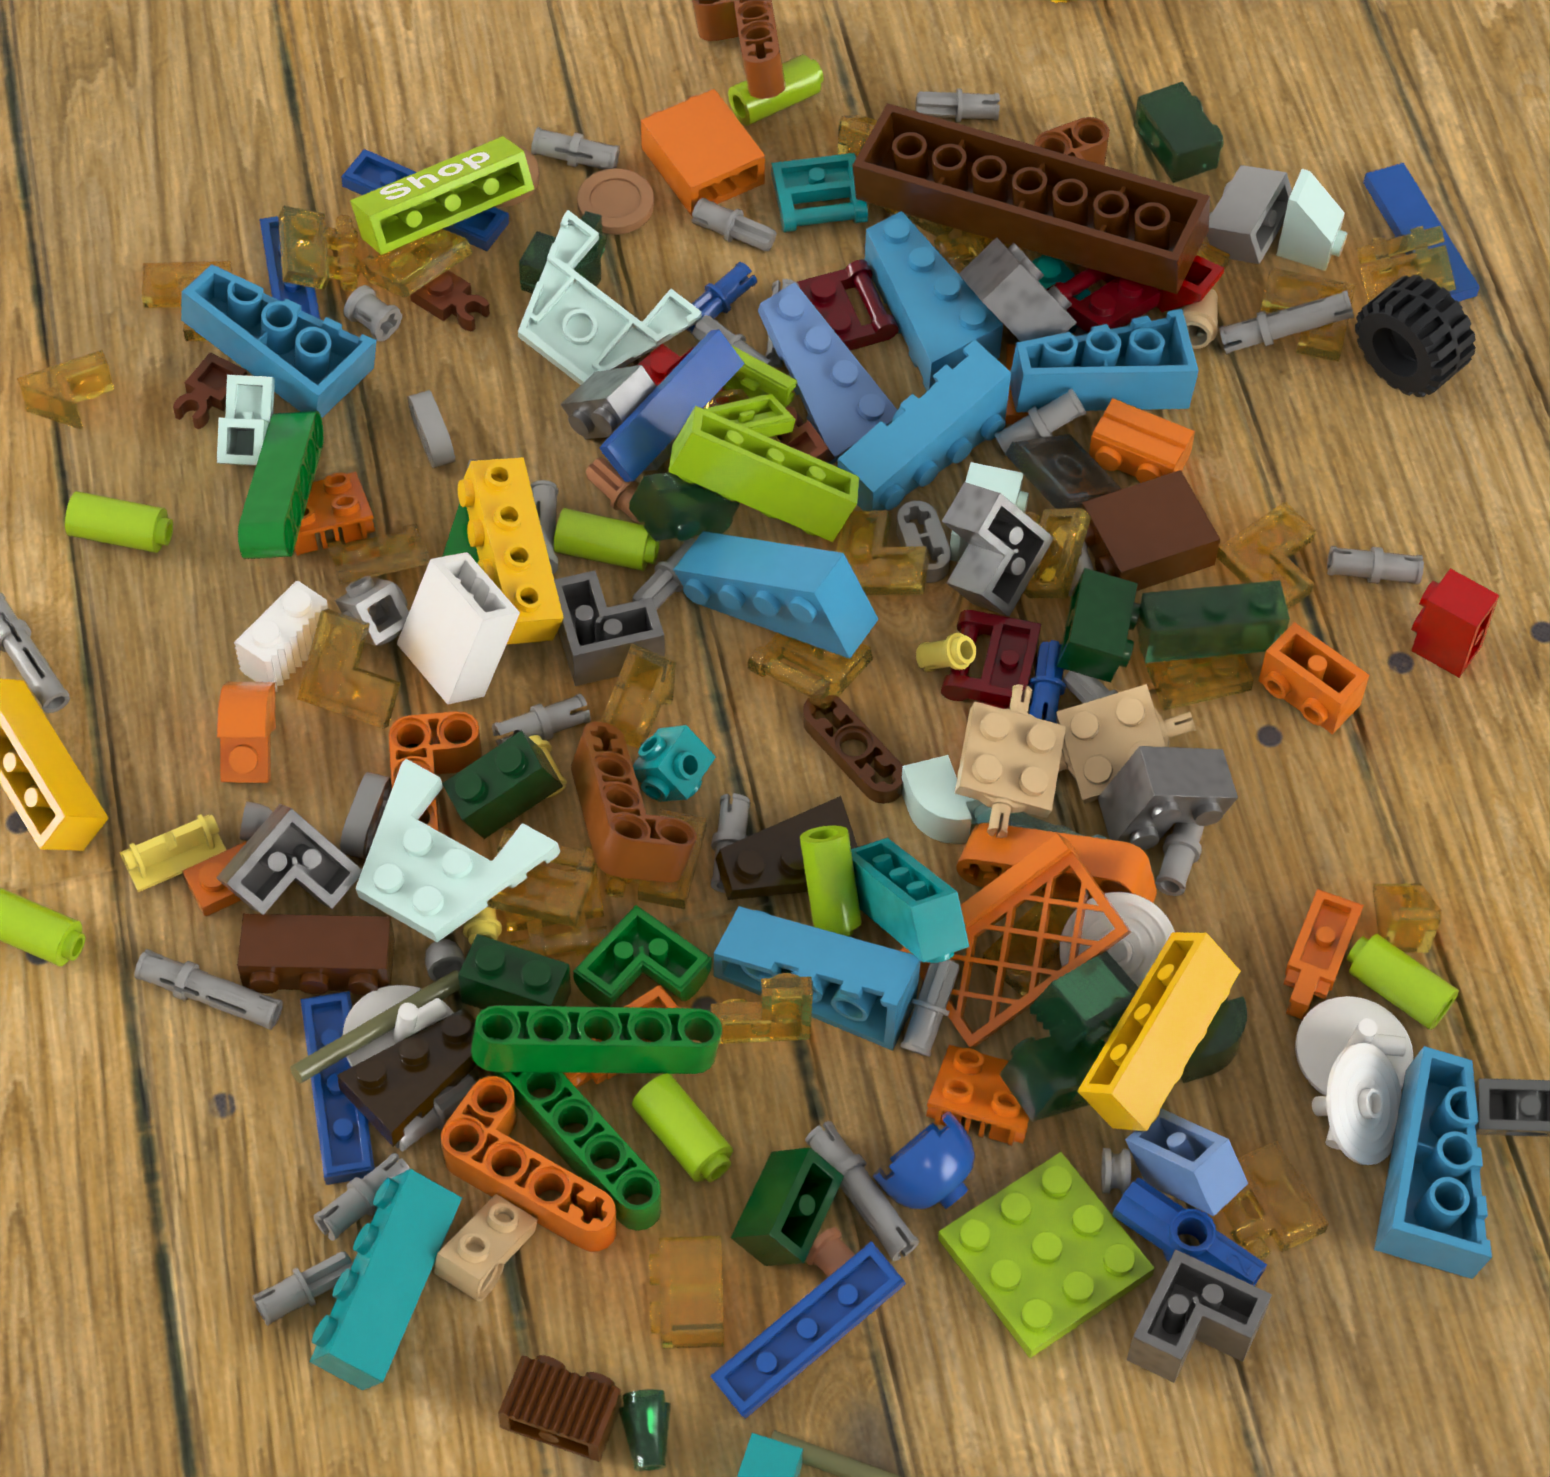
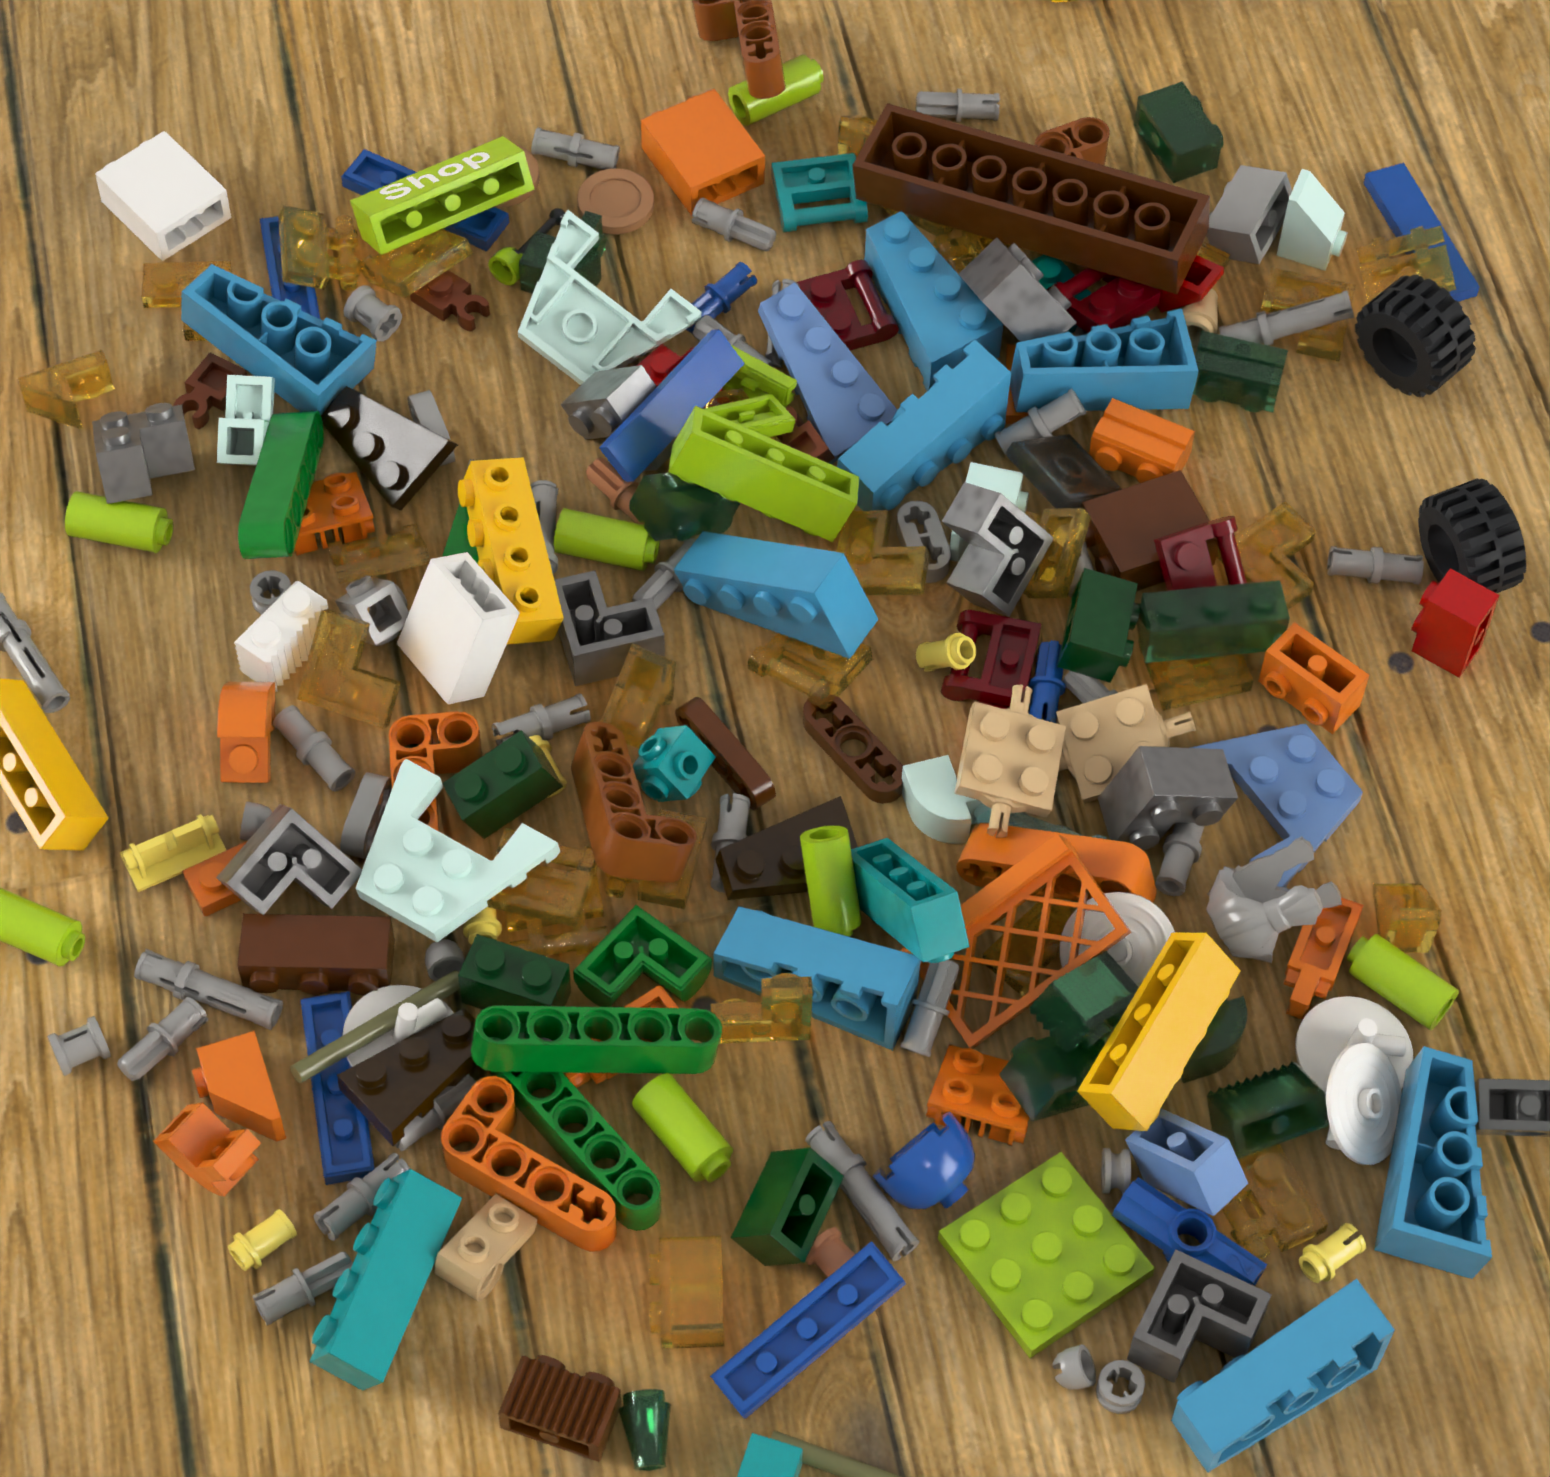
none -> light grey bush [47,1016,111,1076]
none -> flat silver brick [92,403,195,504]
none -> white brick [95,131,231,261]
none -> light grey axle [117,997,208,1081]
none -> orange brick [153,1102,261,1197]
none -> orange slope [191,1031,286,1142]
none -> light yellow pin [228,1209,297,1271]
none -> light grey bush [250,570,291,615]
none -> light grey pin [273,705,355,792]
none -> wing [321,386,458,510]
none -> lime hinge [488,208,565,285]
none -> reddish brown beam [675,697,776,810]
none -> light grey hinge [1053,1344,1096,1390]
none -> light grey bush [1096,1360,1146,1414]
none -> dark red plate [1154,516,1257,629]
none -> dark azure wedge [1171,1279,1395,1473]
none -> medium blue wing [1190,723,1363,888]
none -> clear green brick [1193,331,1288,412]
none -> light grey piece [1206,837,1342,963]
none -> clear green brick [1207,1061,1329,1159]
none -> light yellow pin [1299,1223,1366,1283]
none -> black tyre [1418,478,1526,593]

